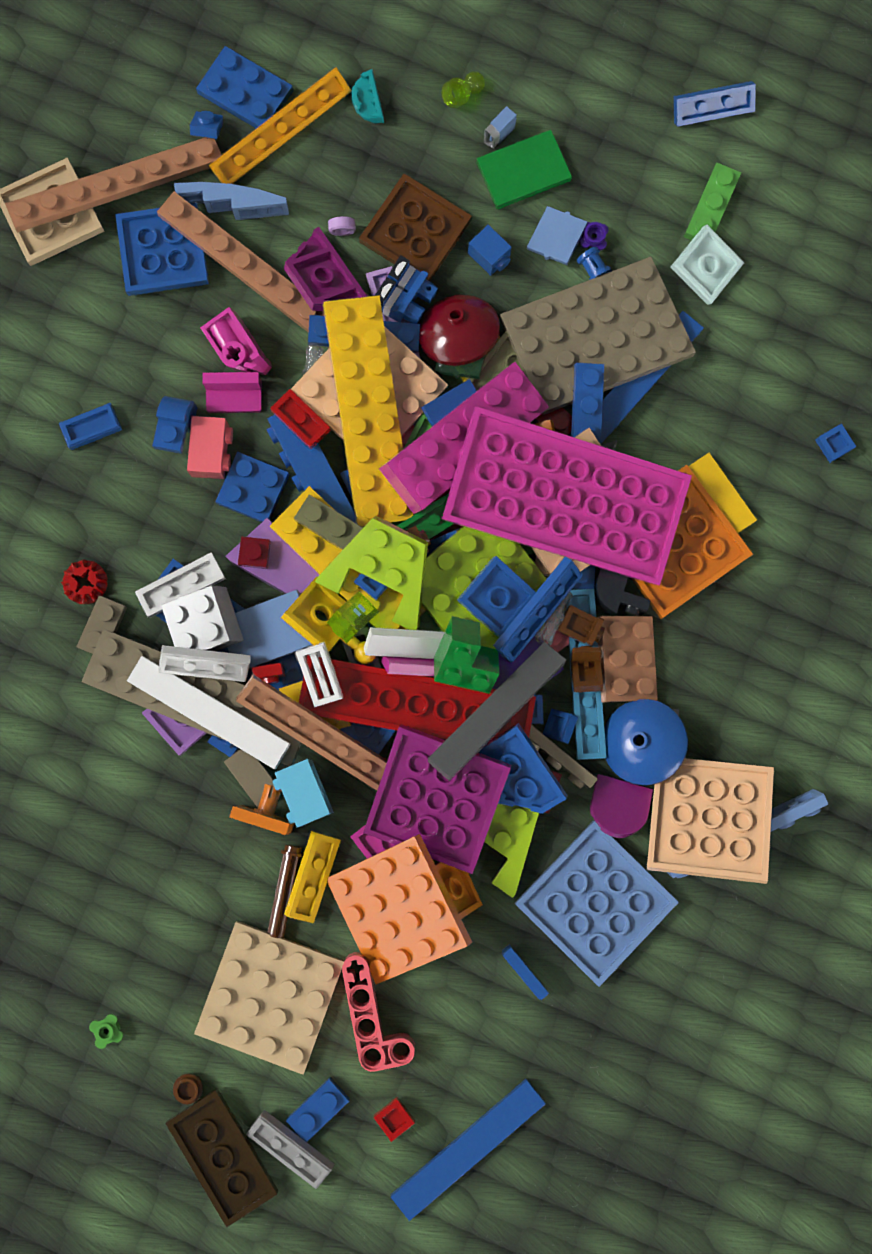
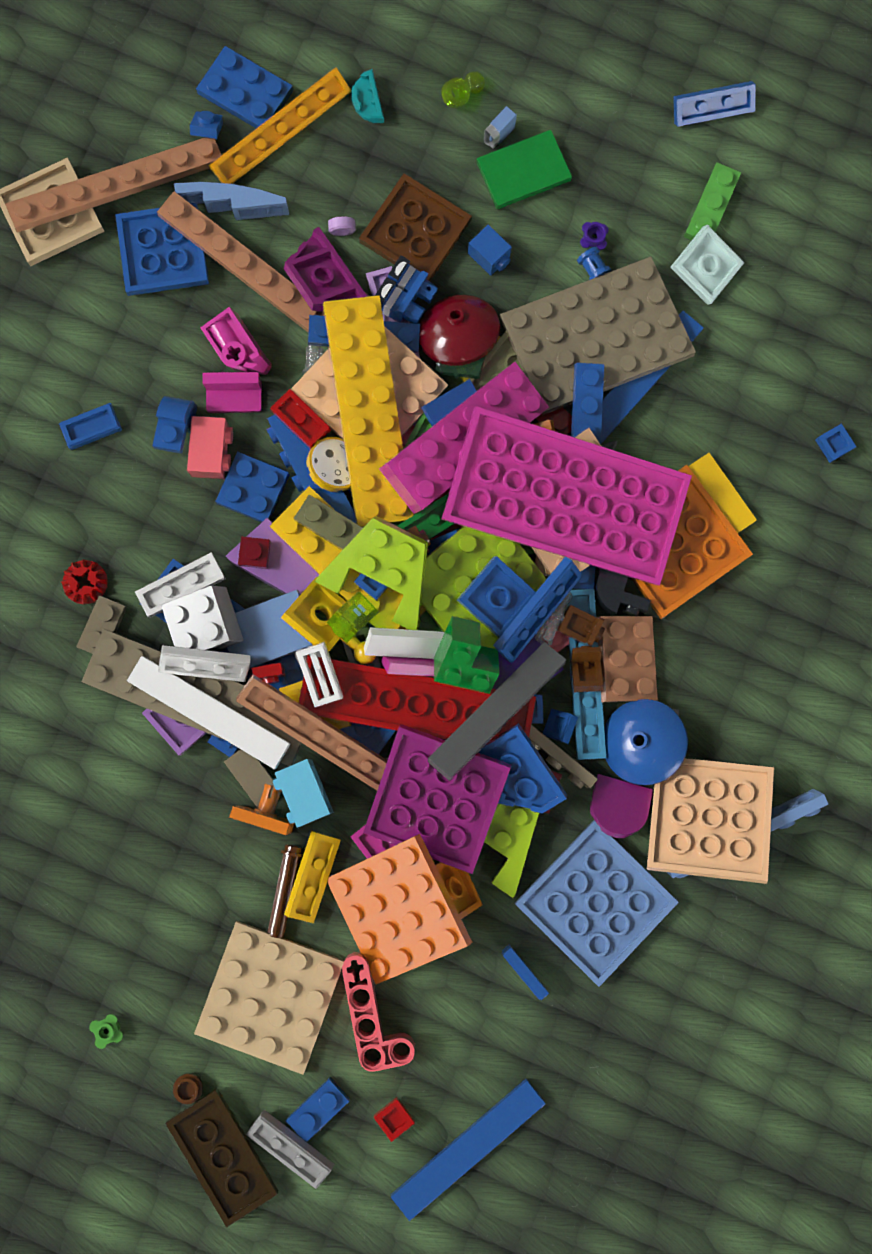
medium blue piece [527,206,588,265] -> none
none -> white tile [306,437,351,492]

